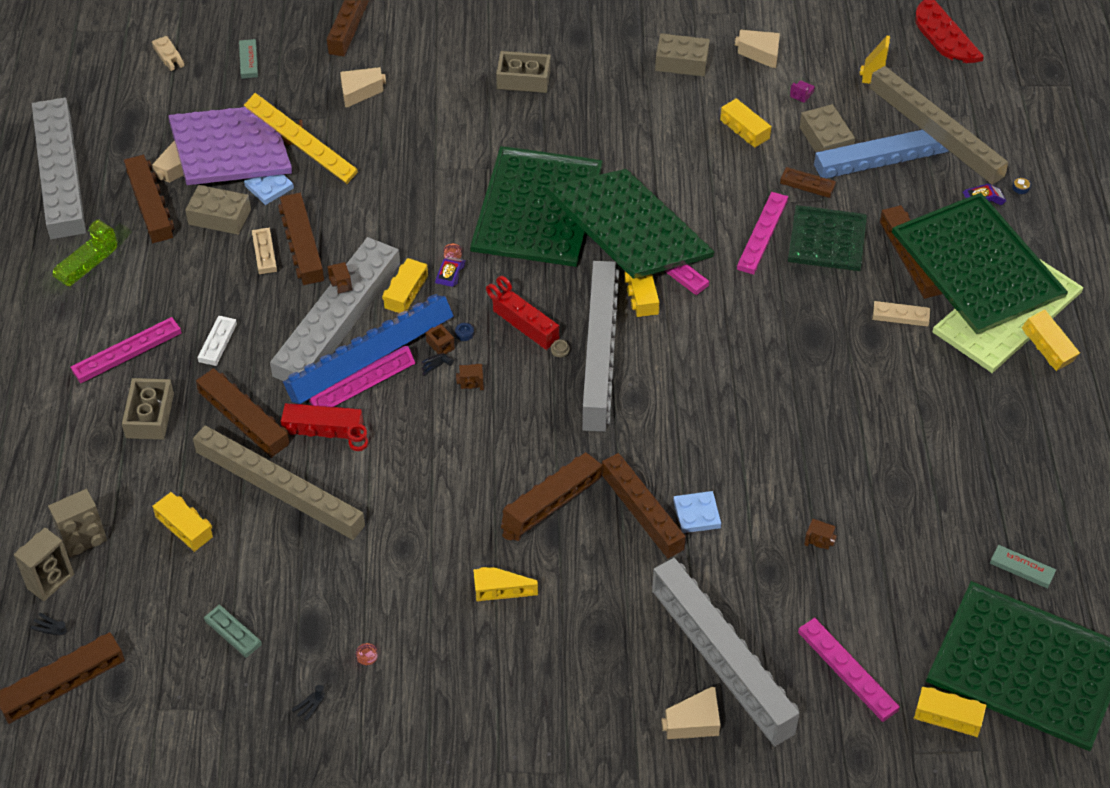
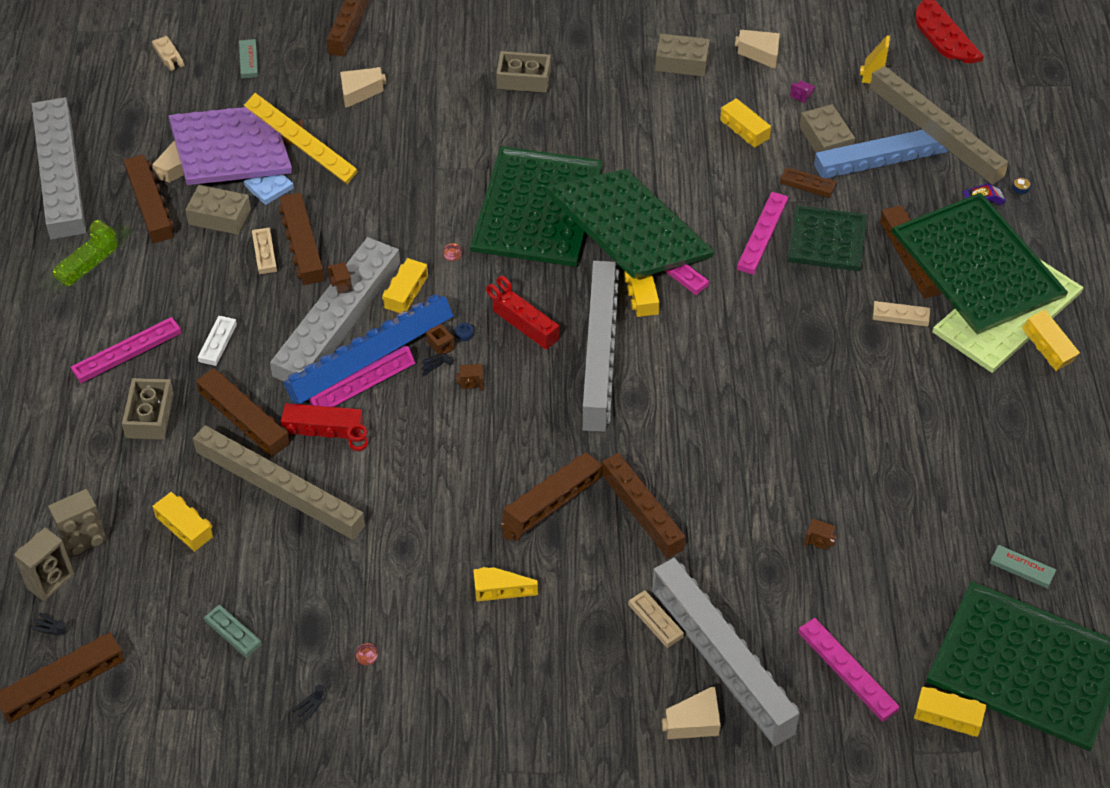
slope [435,257,466,287] -> none
dark tan plate [551,340,570,357] -> none
light blue plate [673,491,721,533] -> none
none -> tan plate [629,590,684,648]

